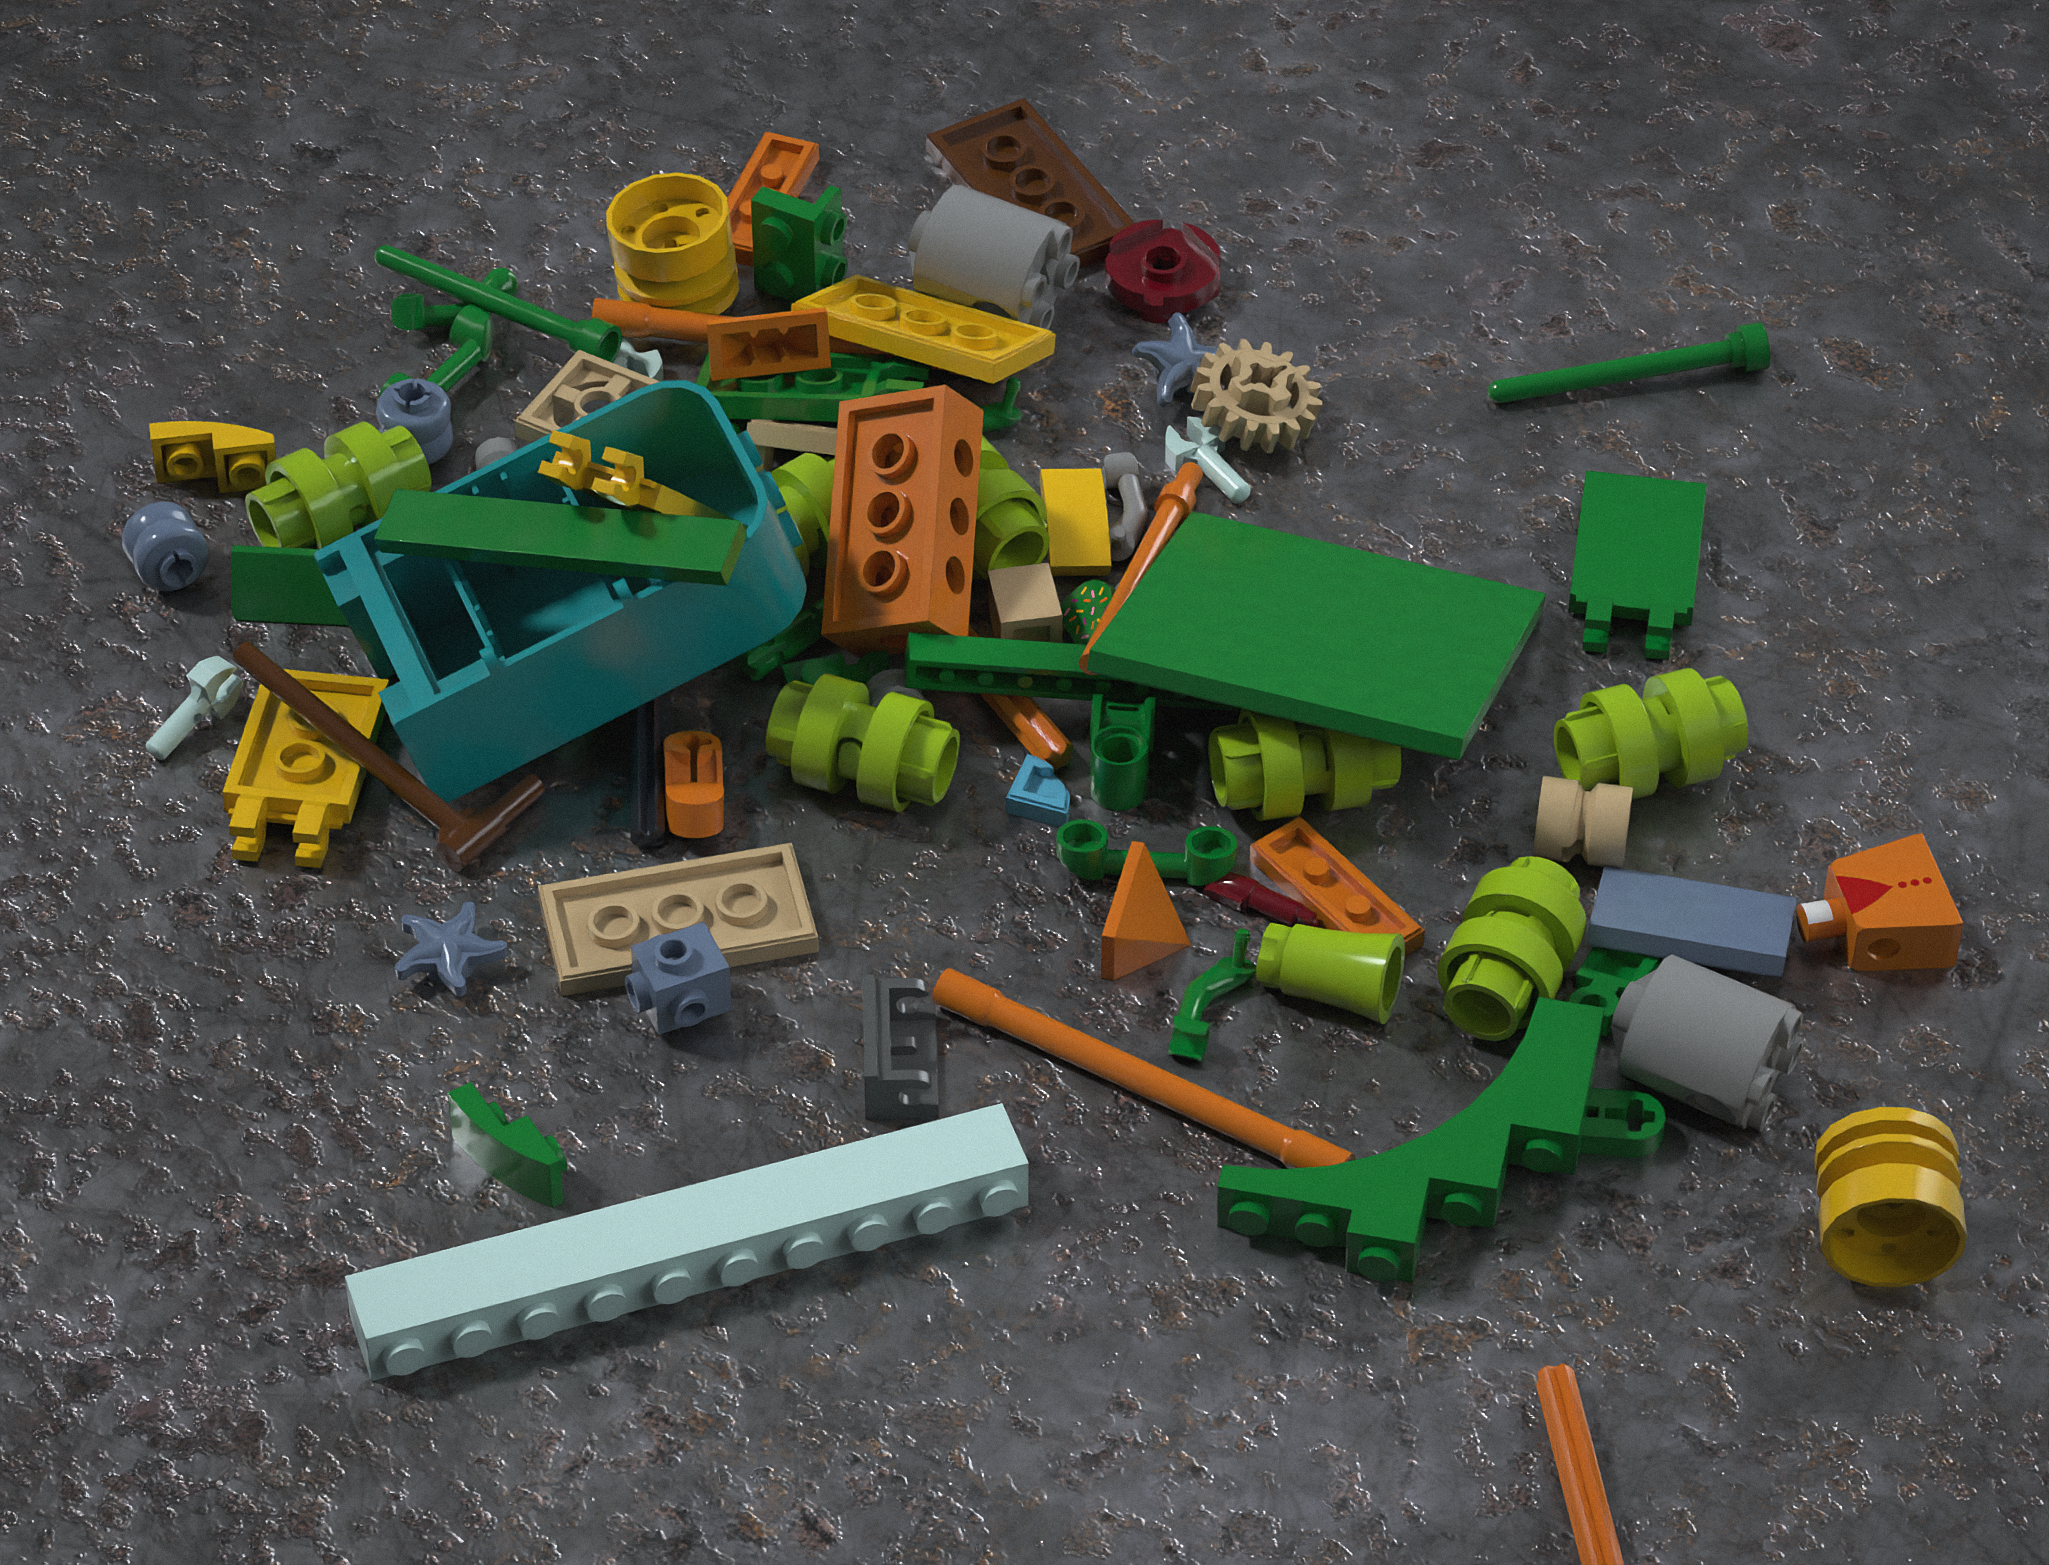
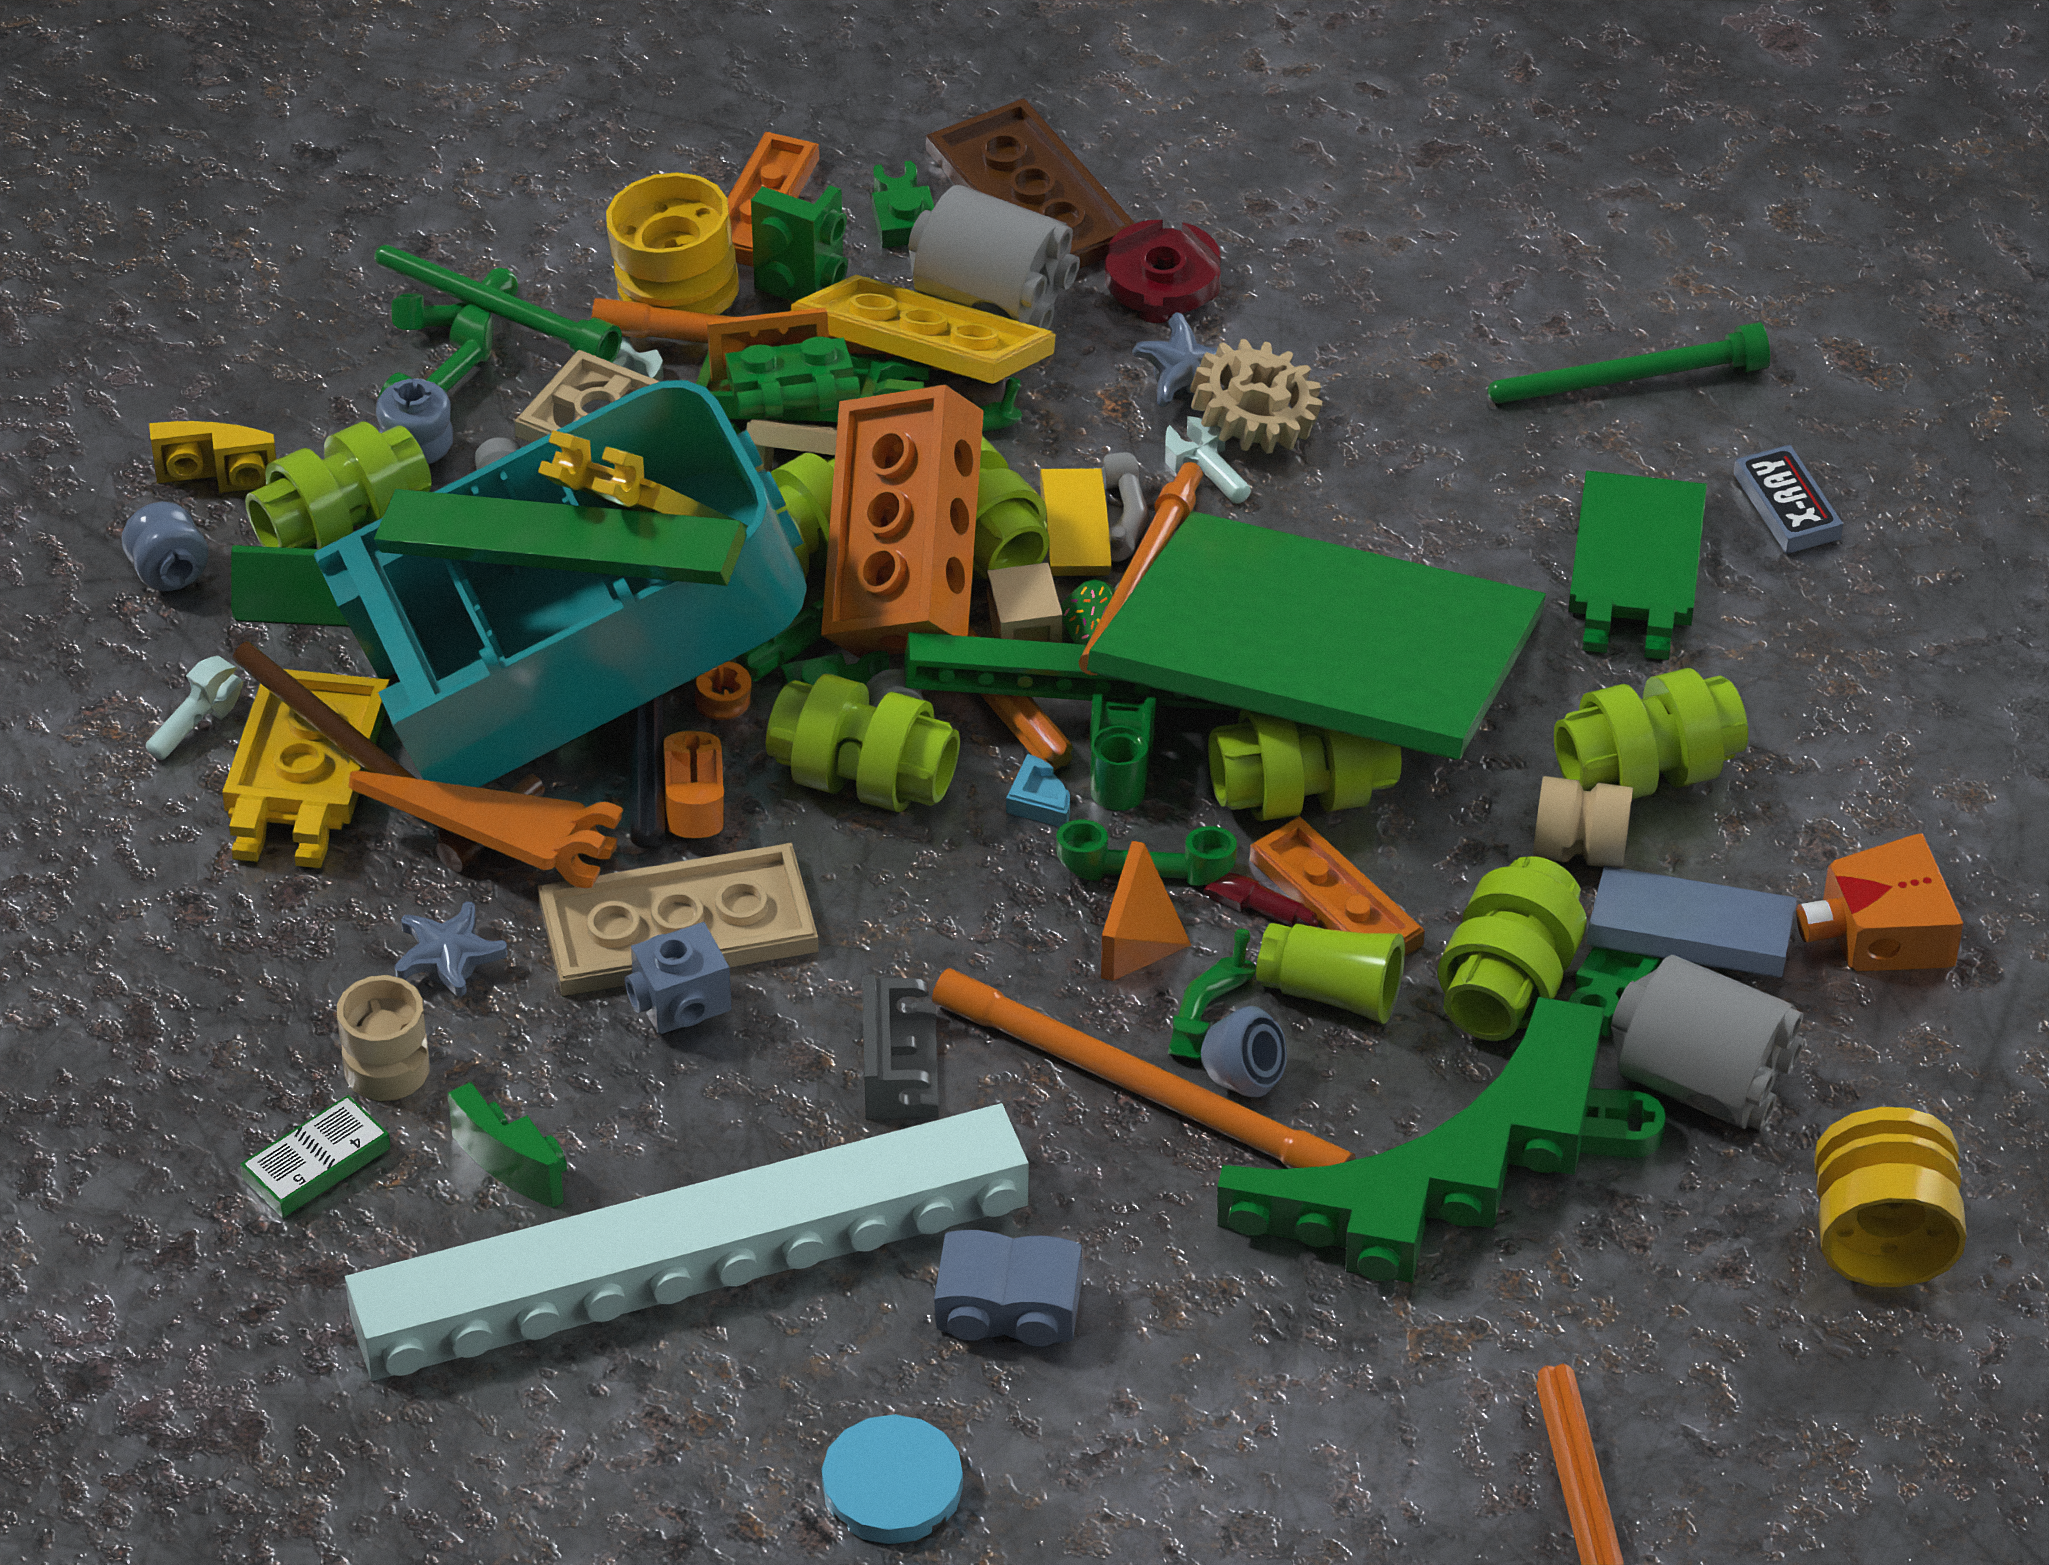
none -> tile [240,1095,391,1218]
none -> tan wheel [337,975,430,1101]
none -> orange flag [348,771,623,888]
none -> orange bush [695,661,751,720]
none -> green plate [725,337,861,419]
none -> medium azure tile [821,1414,963,1544]
none -> green plate [872,161,934,248]
none -> sand blue brick [934,1230,1083,1347]
none -> sand blue cone [1201,1006,1287,1098]
none -> tile [1734,445,1843,554]

